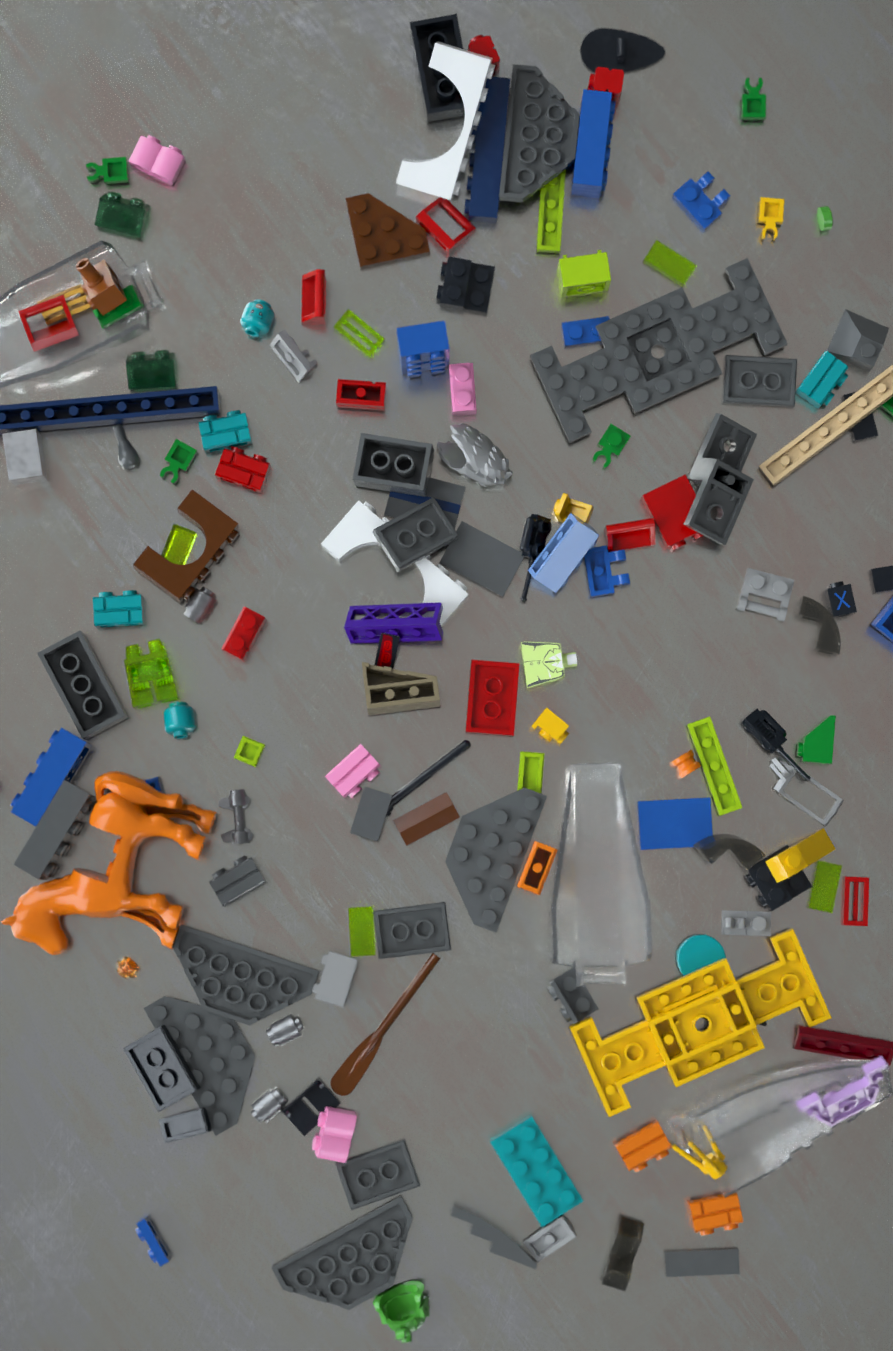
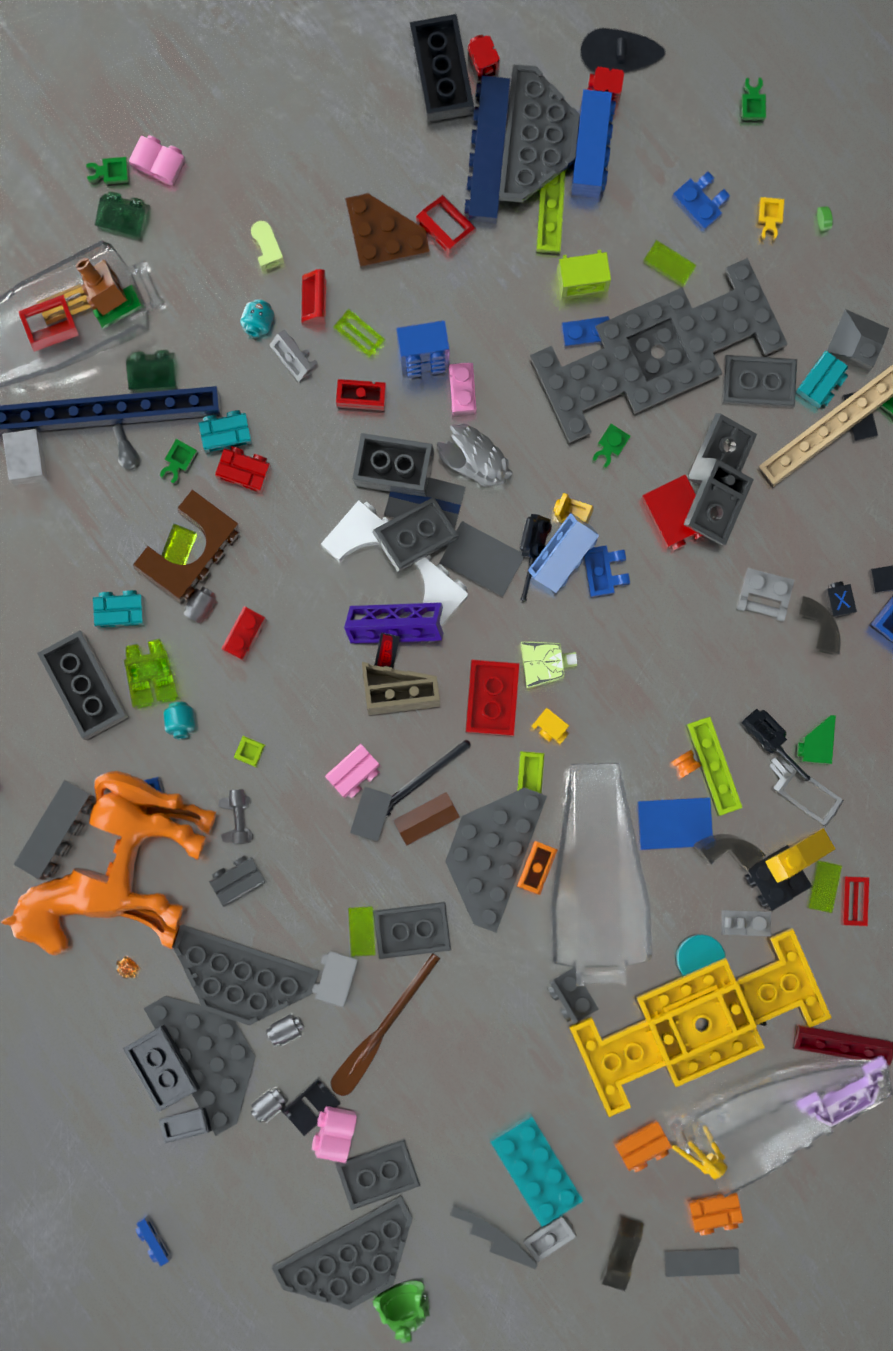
blue brick [11,728,92,827] -> none
white arch [396,42,495,200] -> none
black plate [436,256,495,315] -> none
red tile [604,518,656,552] -> none
none -> yellowish green leg [251,221,284,271]

